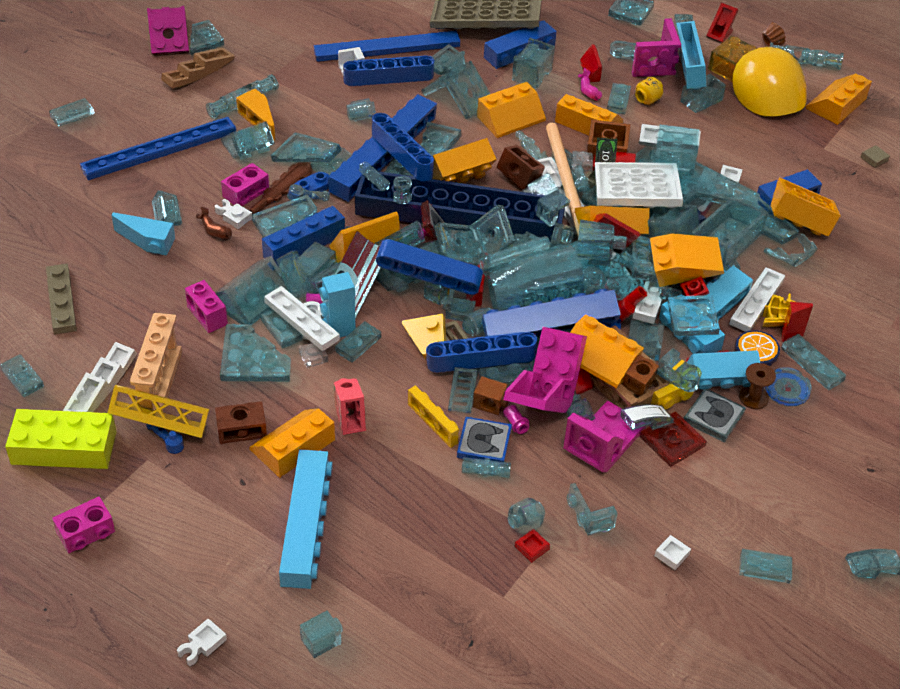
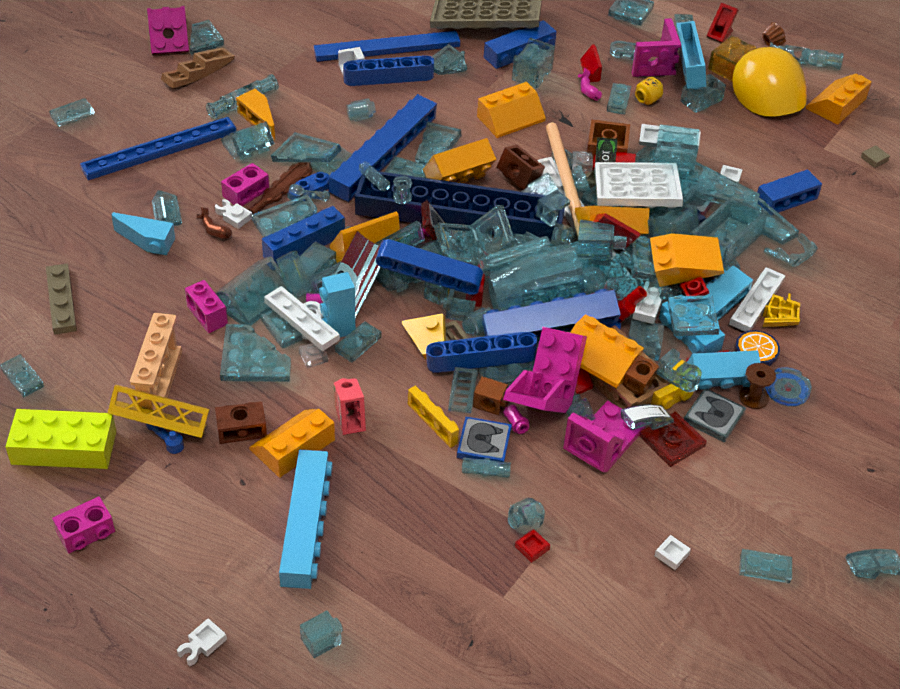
white slope [63,342,137,412] -> none
blue beam [372,113,434,181] -> none
clear light blue bracket [421,61,490,119] -> none
clear light blue animal [515,130,548,160] -> none
light orange slope [555,94,623,136] -> none
clear light blue bracket [567,483,618,535] -> none
light orange slope [770,177,841,236] -> none
red slope [781,301,813,343] -> none
clear light blue plate [781,334,846,390] -> none

